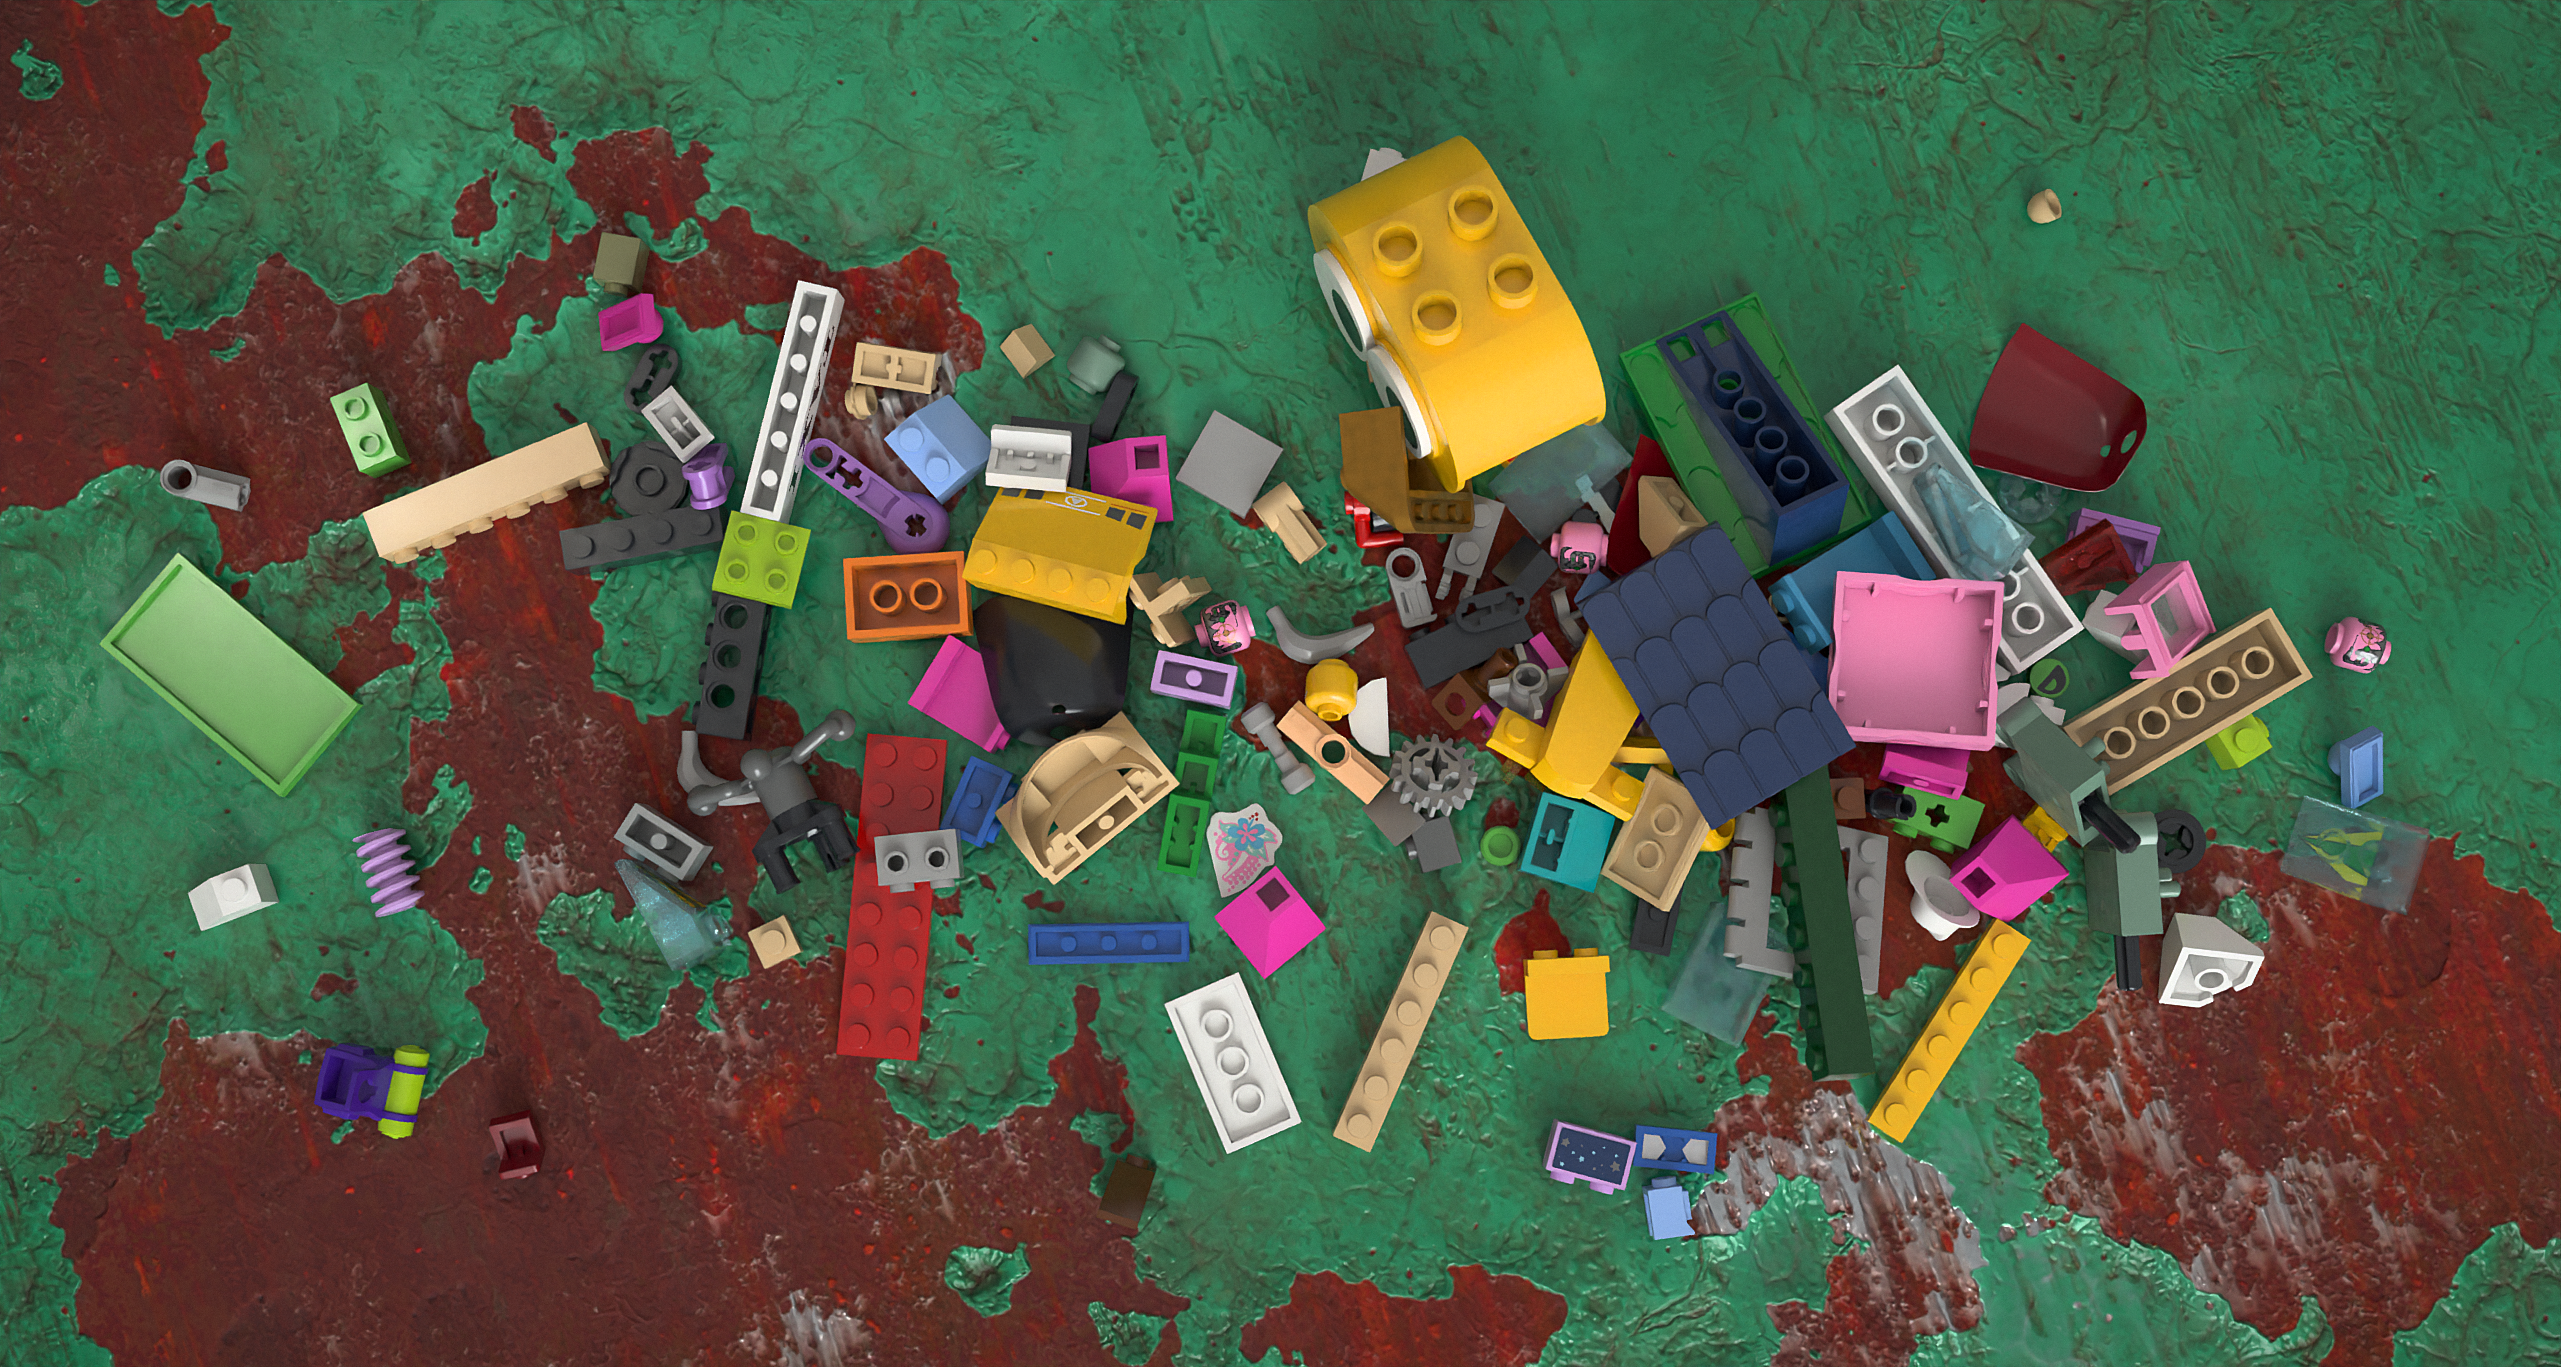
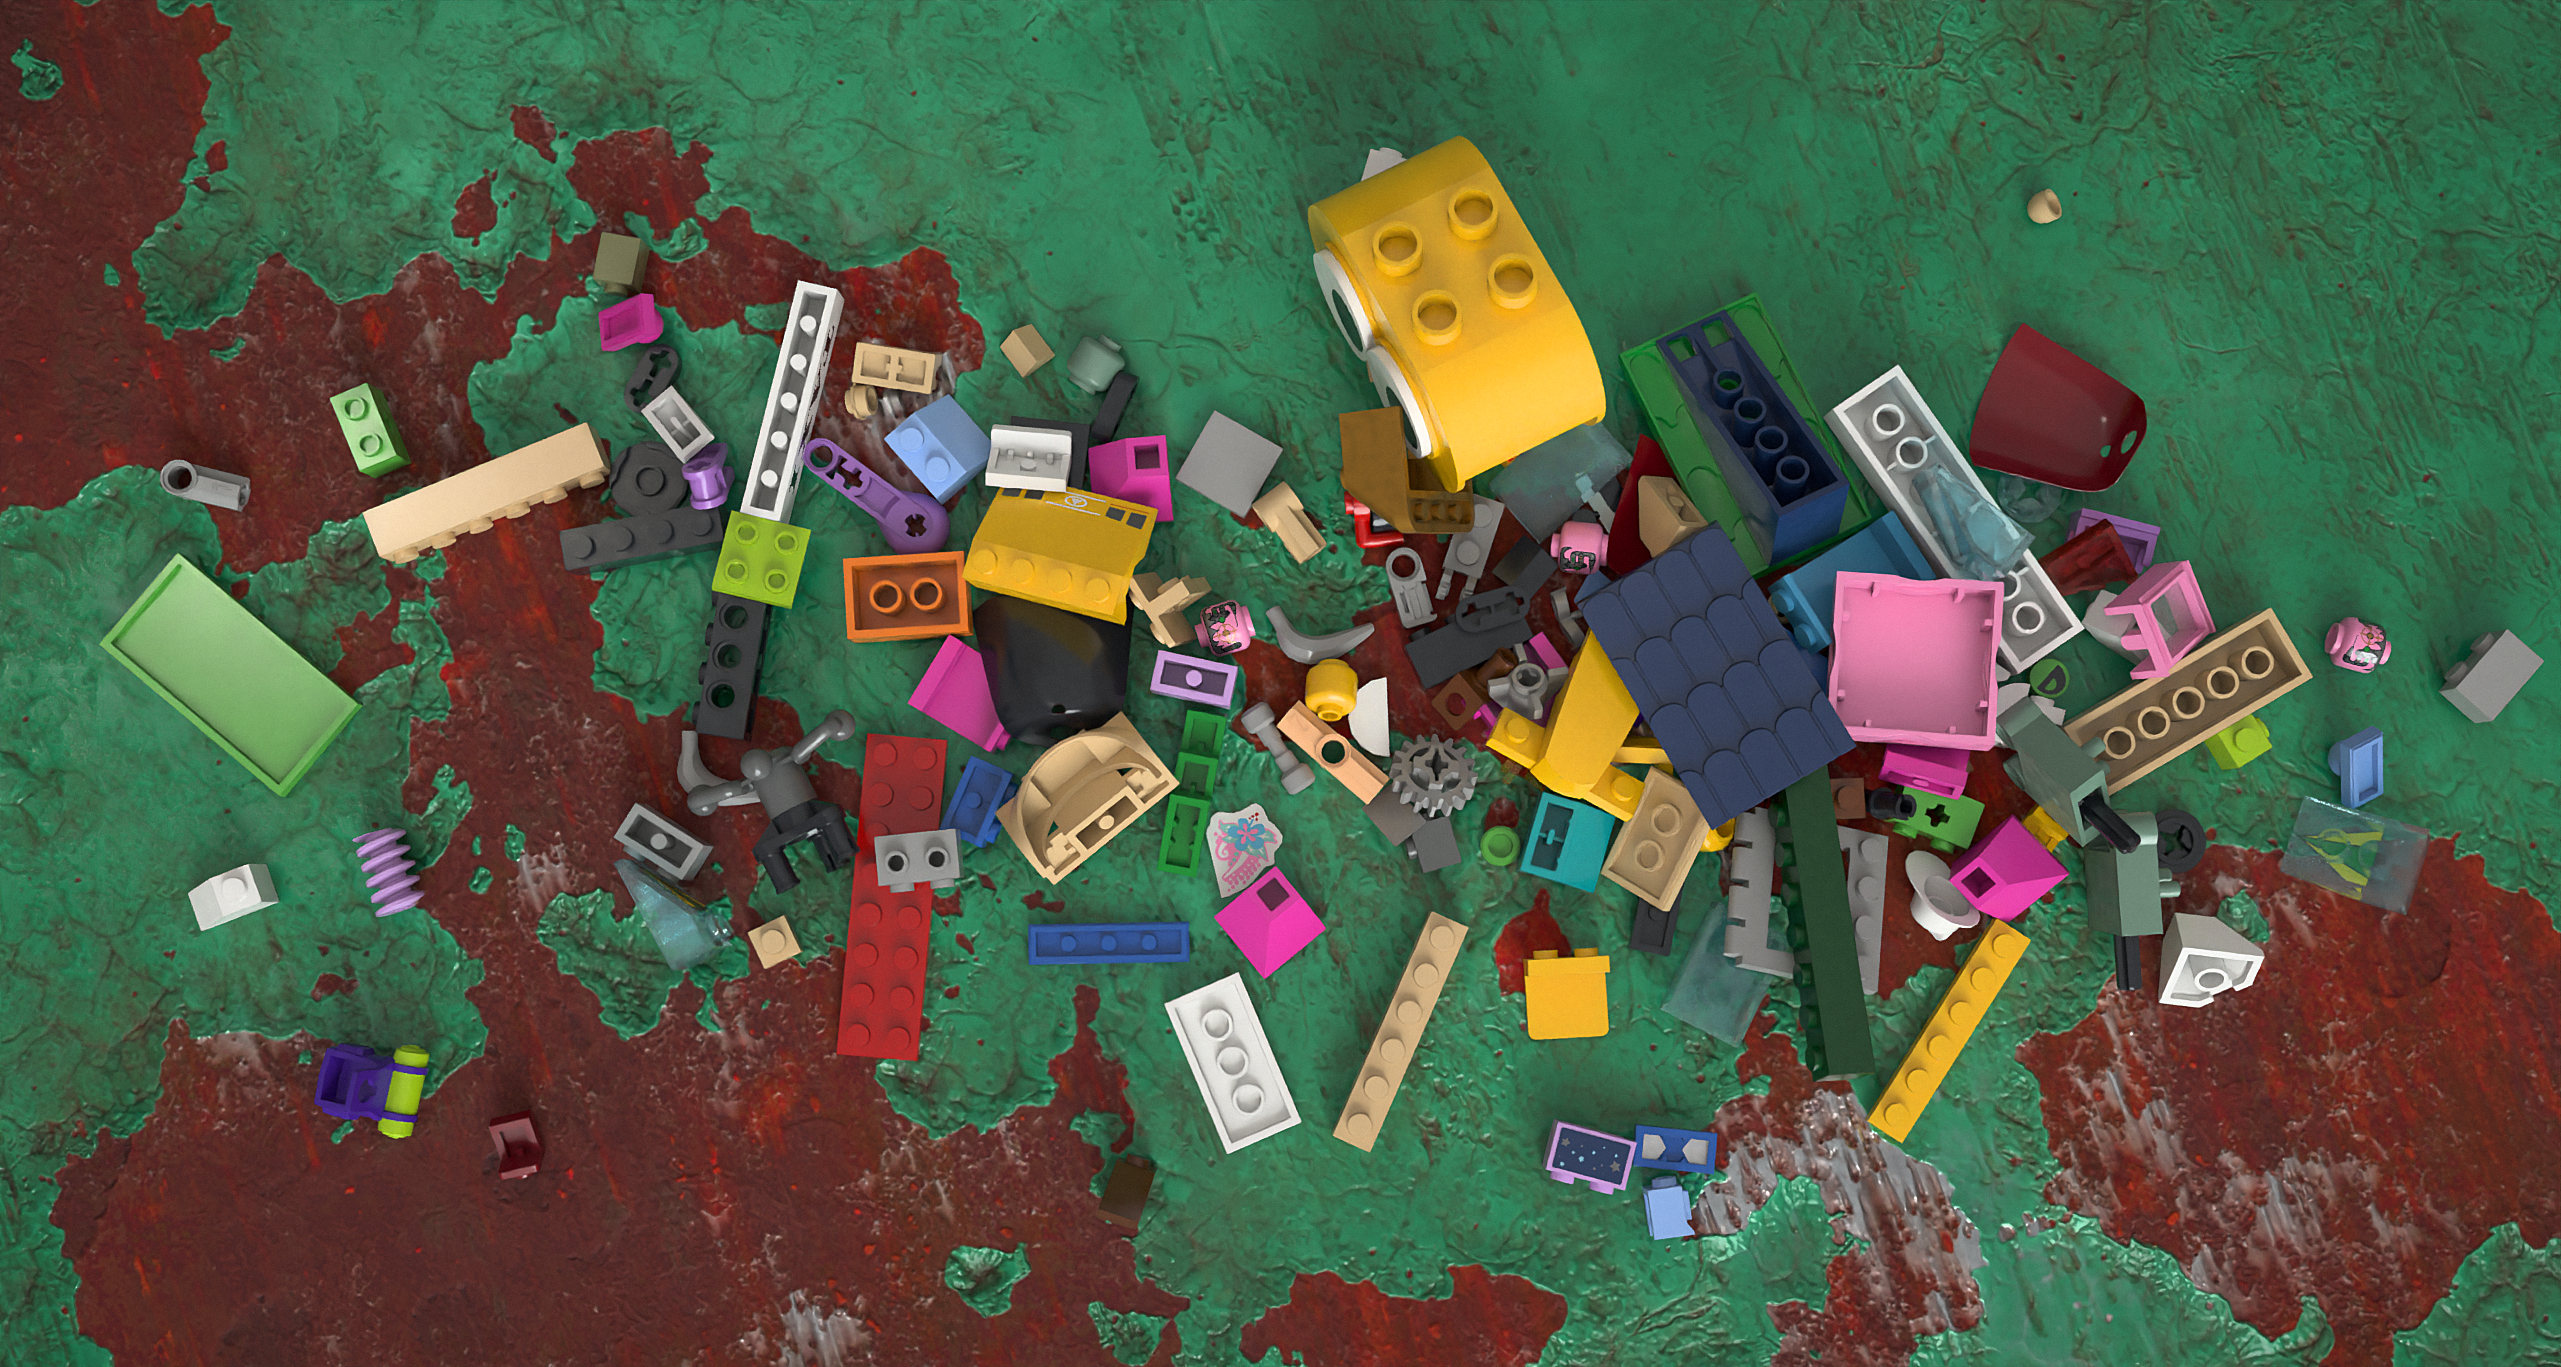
none -> light grey brick [2438,629,2544,723]

